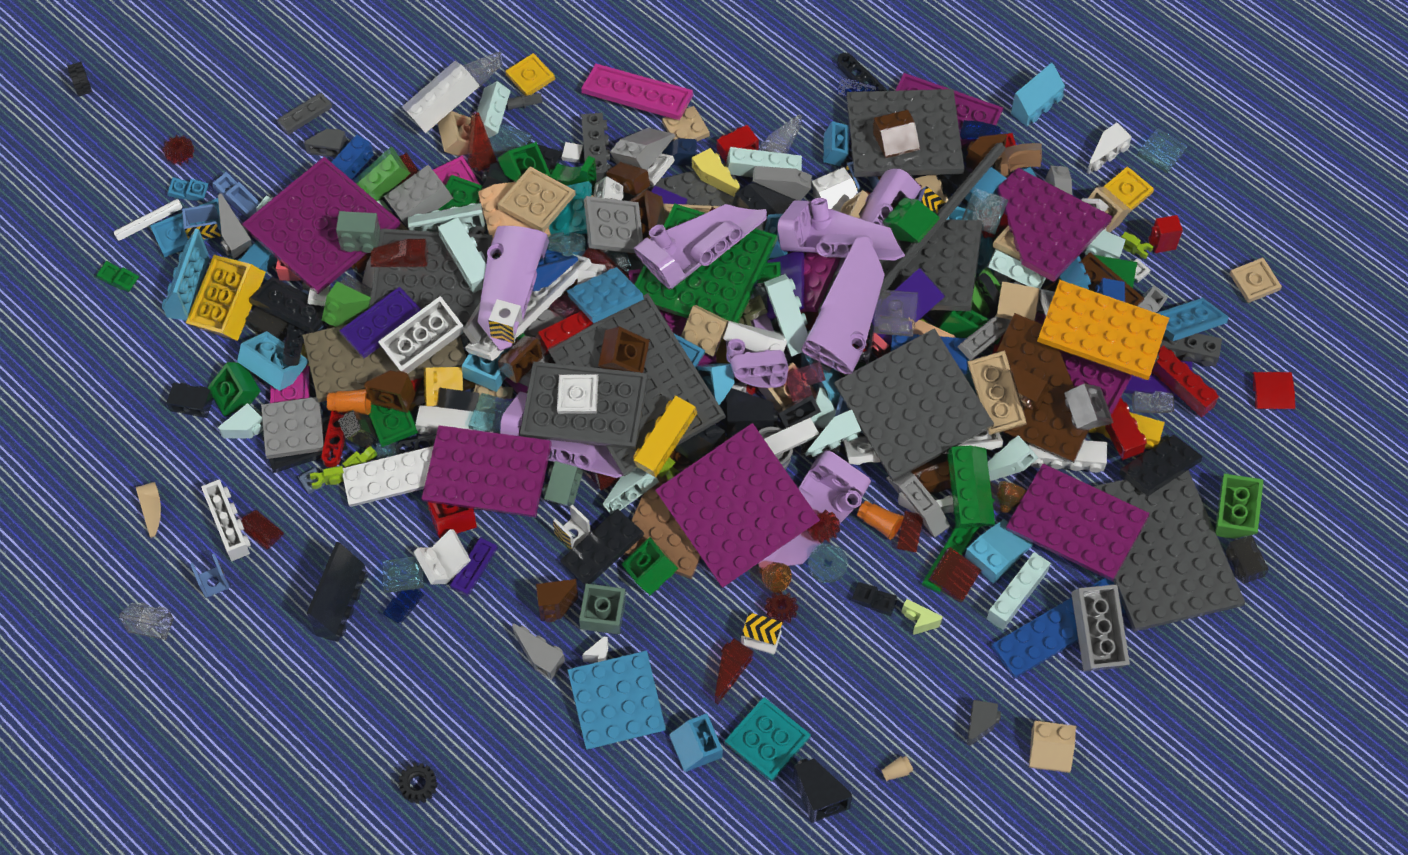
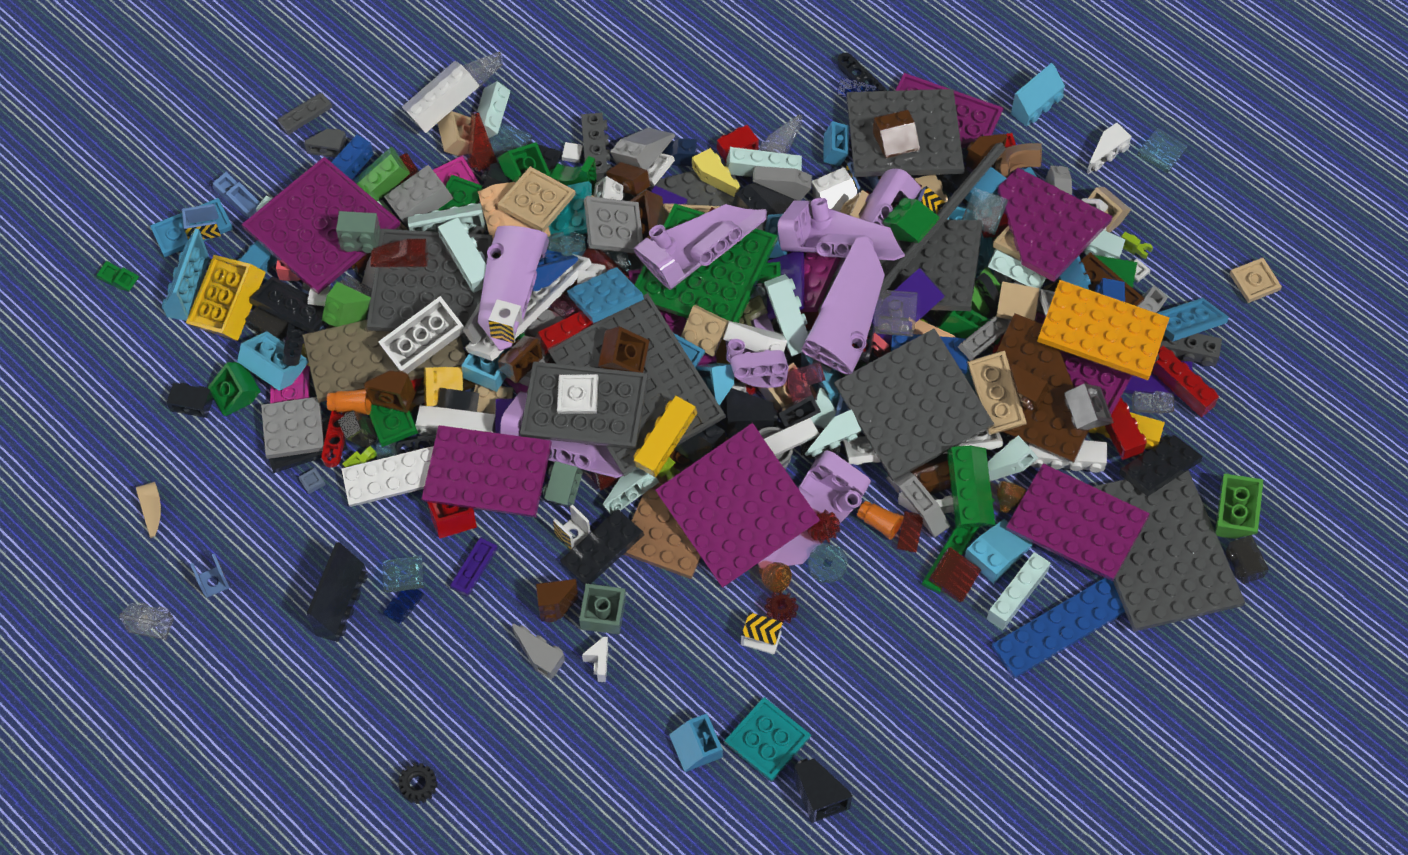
black tyre [67,62,92,96] -> none
white axle [114,199,182,241] -> none
clear red gear [163,134,195,166] -> none
dark azure slope [168,177,209,201] -> none
white brick [201,479,251,561] -> none
light grey slope [218,193,252,259] -> none
light aqua slope [218,403,263,438] -> none
clear red slope [241,510,284,550] -> none
lime plate [310,466,344,489] -> none
dark purple tile [339,286,422,359] -> none
white bracket [414,529,470,584] -> none
clear light blue plate [468,393,512,433] -> none
yellow plate [505,53,555,96] -> none
dark grey axle [507,93,543,110] -> none
dark azure plate [567,651,666,750] -> none
dark pink plate [581,64,693,120] -> none
green slope [622,537,679,596] -> none
tan plate [662,106,710,141] -> none
clear red slope [715,639,754,705] -> none
black slope [852,582,898,616] -> none
tan cone [881,756,914,781] -> none
yellowish green slope [902,599,943,634] -> none
clear blue slope [960,120,1002,139] -> none
dark grey slope [967,700,1001,746] -> none
tan slope [1029,721,1076,773] -> none
light grey brick [1071,584,1130,672] -> none
yellow plate [1103,166,1154,213] -> none
red brick [1148,215,1183,253] -> none
red slope [1253,372,1295,409] -> none

